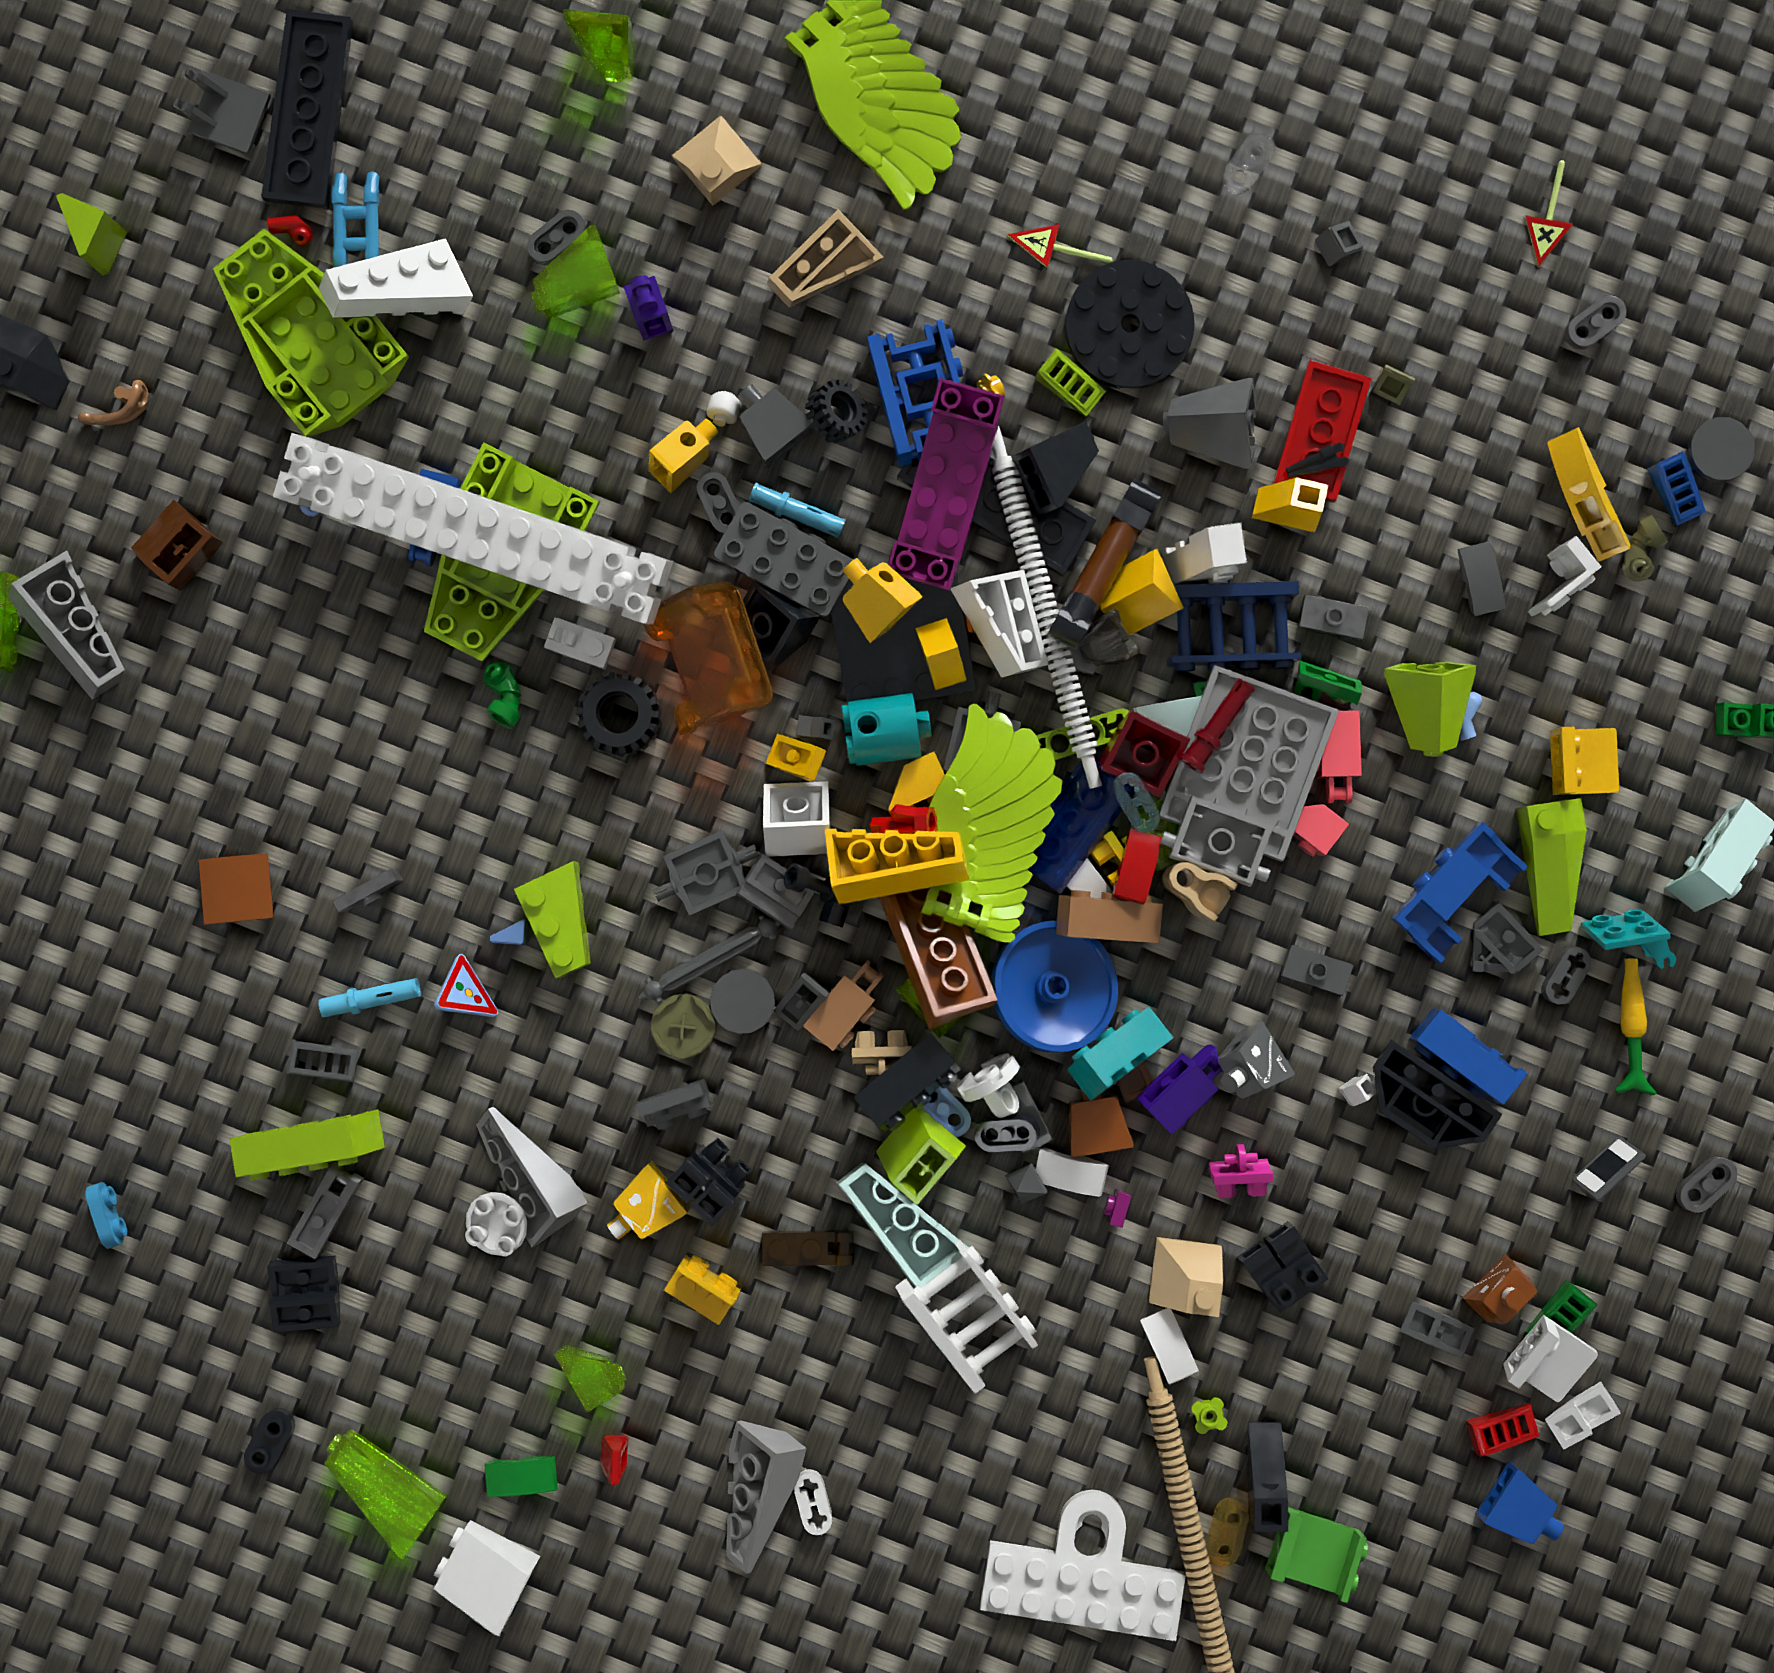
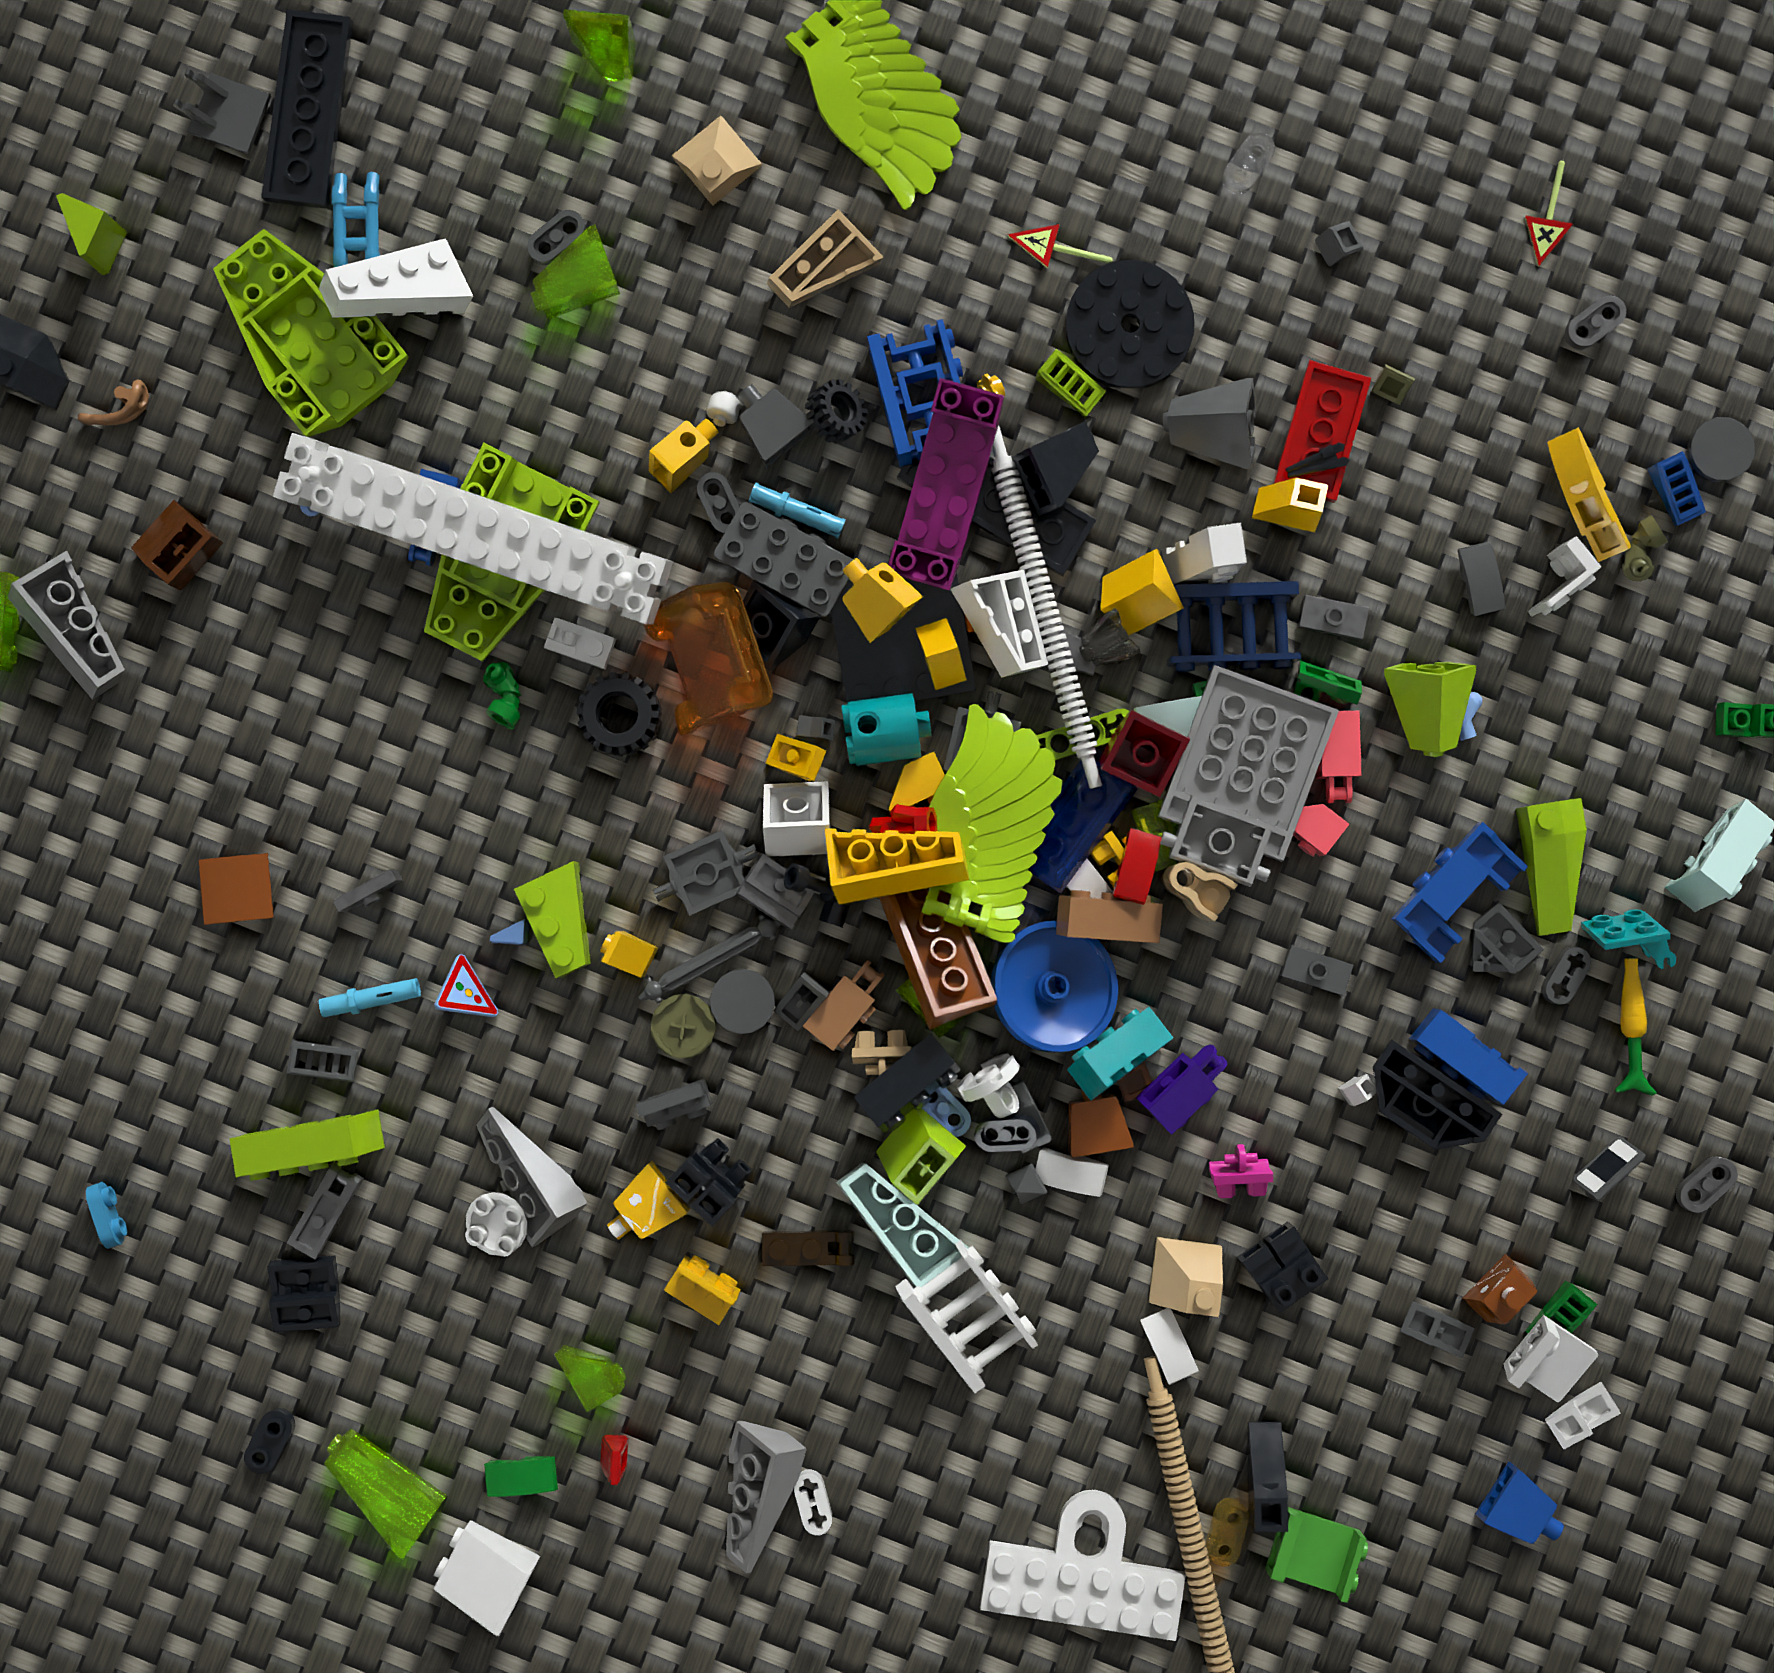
red arm [267,216,313,246] -> none
dark purple brick [624,275,674,341] -> none
piece [1047,478,1163,651] -> none
magenta plate [1104,1189,1131,1228] -> none
clear light blue beam [1113,772,1160,832] -> none
dark red pin [1178,678,1255,774] -> none
lime plate [1191,1397,1228,1434] -> none
dark grey torso [1218,1021,1295,1099] -> none
red slope [1466,1403,1539,1457] -> none
yellow bracket [1550,727,1619,795] -> none
none -> yellow slope [600,931,658,978]

